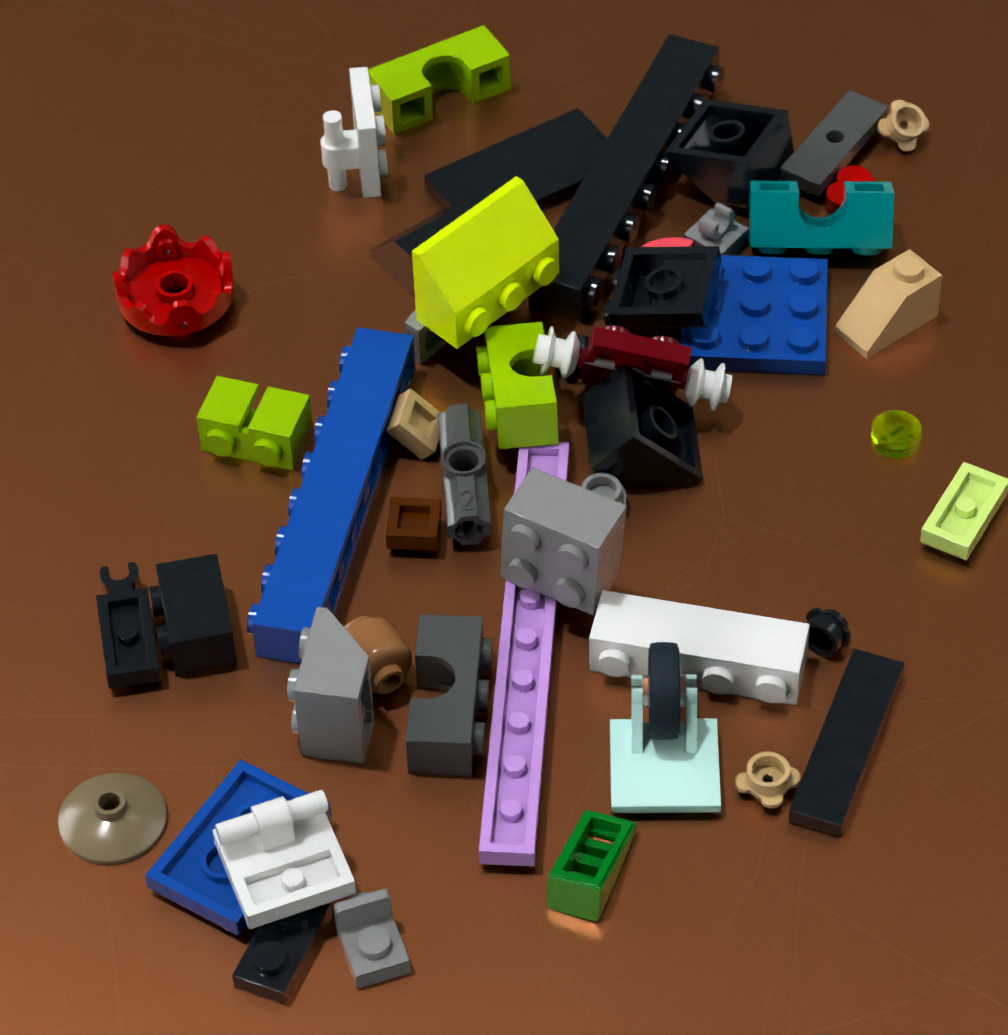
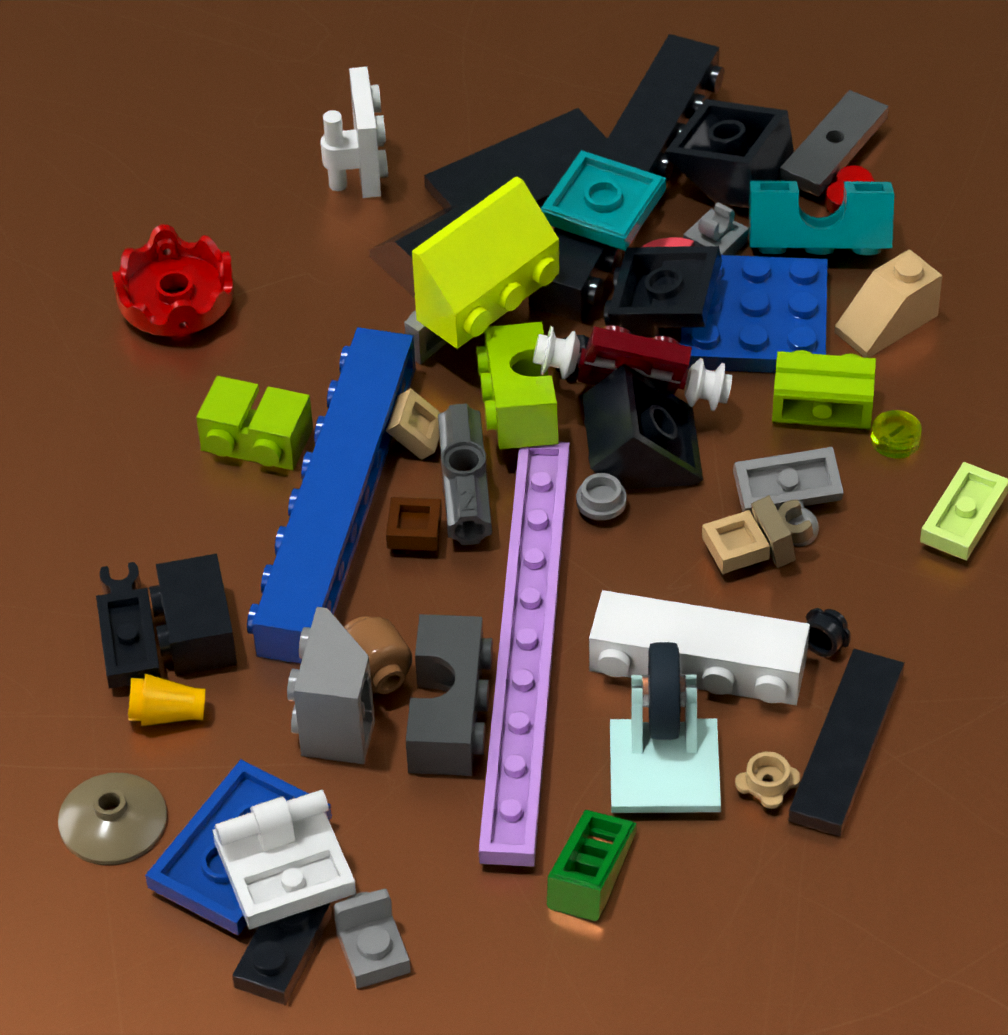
lime arch [368,25,511,135] -> none
light grey brick [500,467,627,615] -> none
tan plate [877,100,929,152] -> none
none -> yellow cone [128,674,205,726]
none -> teal plate [541,150,666,251]
none -> tan plate [702,510,770,574]
none -> light grey plate [733,447,844,547]
none -> dark tan tile [751,495,814,568]
none -> lime brick [772,350,876,430]

